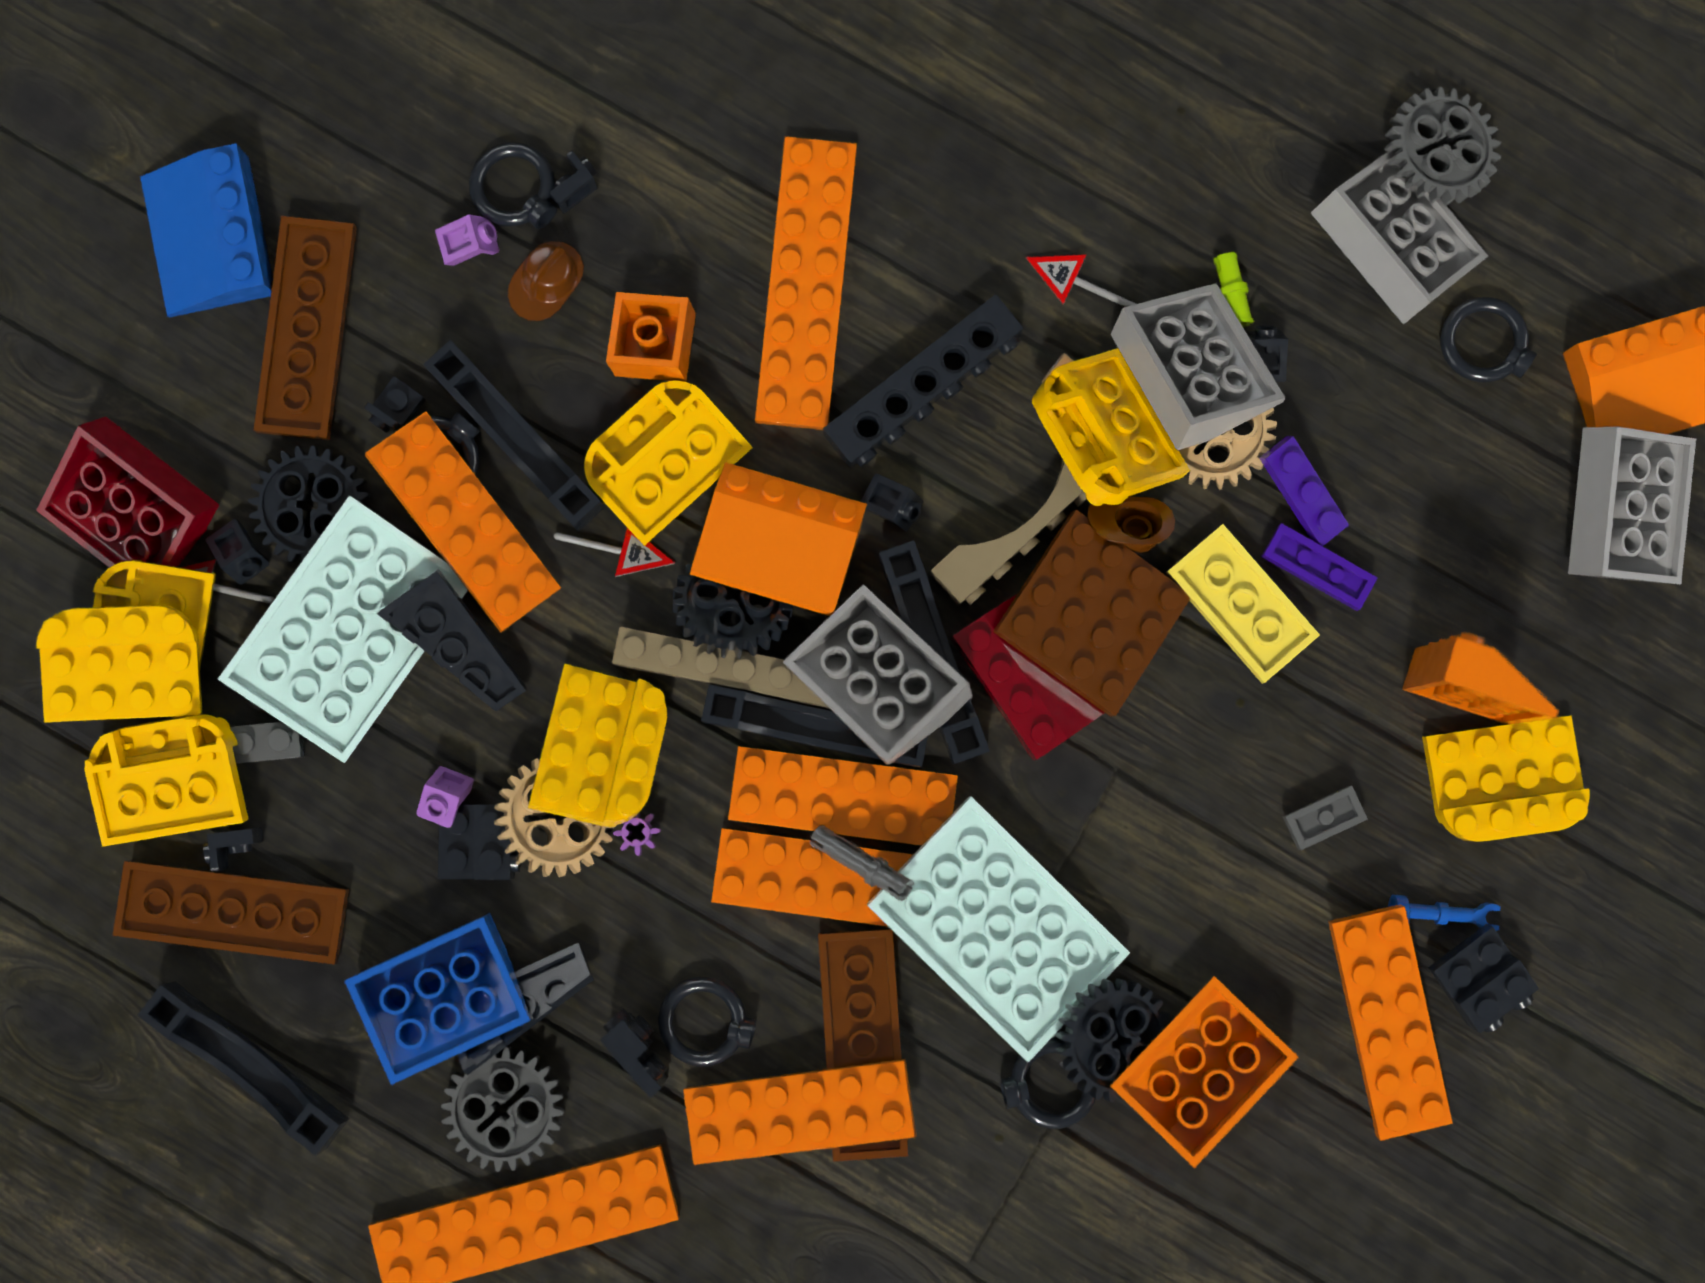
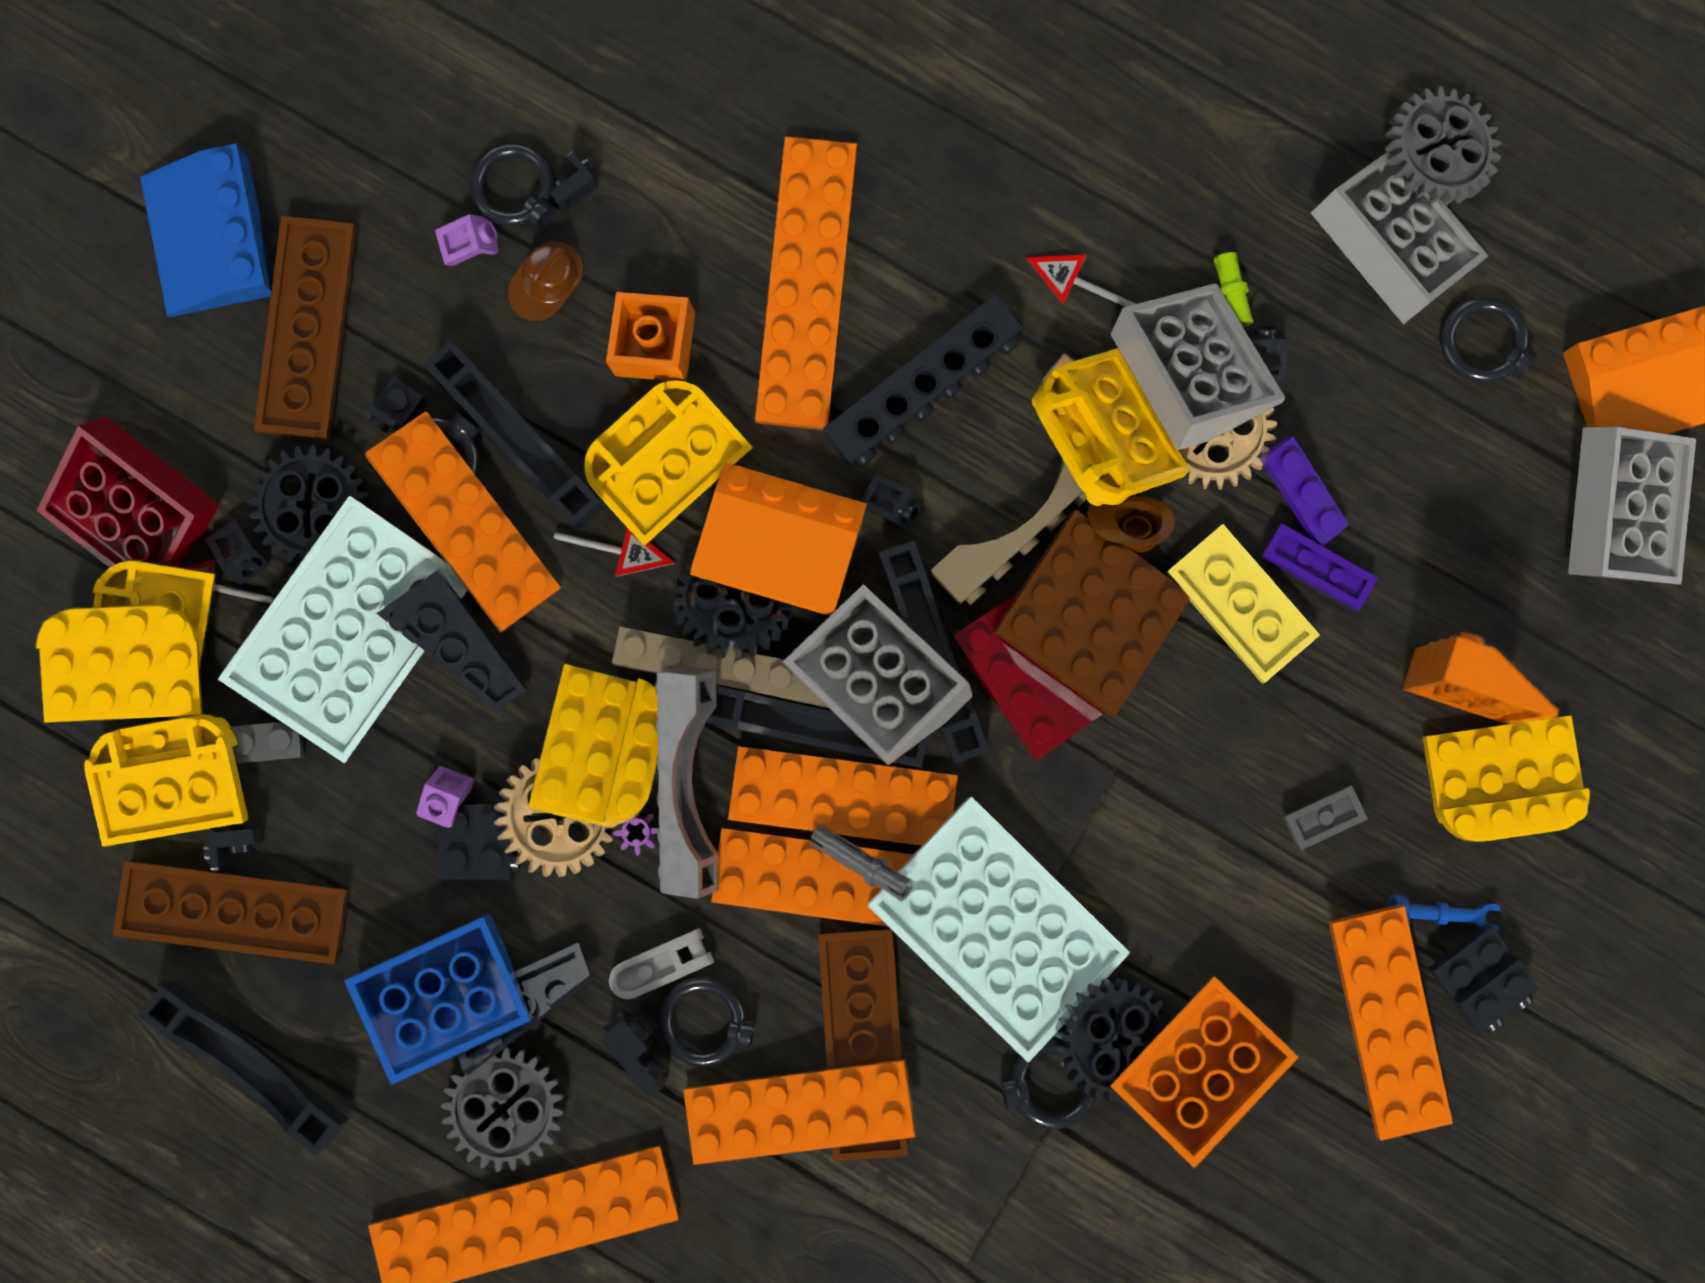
none -> light grey plate [609,928,714,999]
none -> flat silver arch [655,666,718,899]

